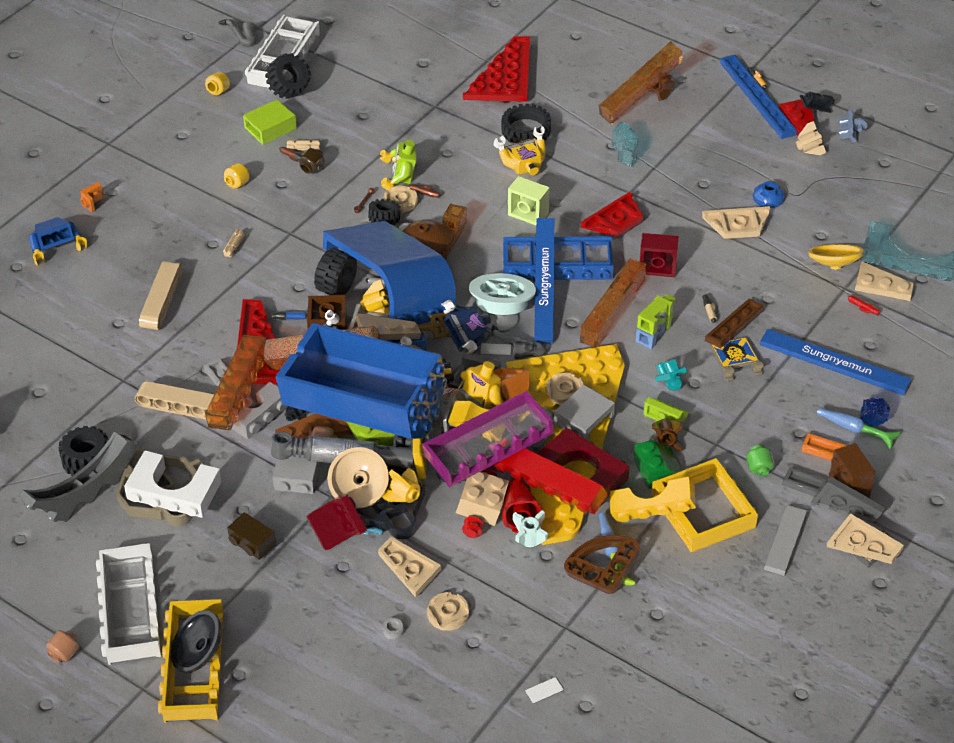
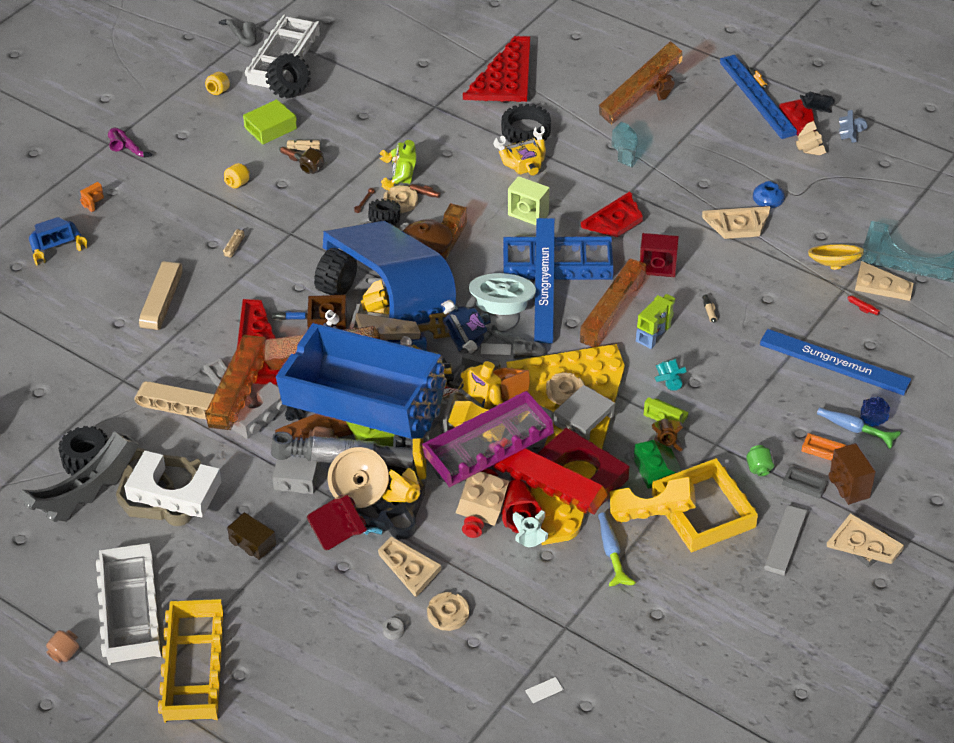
black dish [171,610,222,673] -> none
reddish brown beam [564,535,641,594] -> none
reddish brown tile [705,299,764,349] -> none
flag [710,337,763,381] -> none
dark grey wing [811,477,885,523] -> none
none -> magenta piece [108,127,152,158]

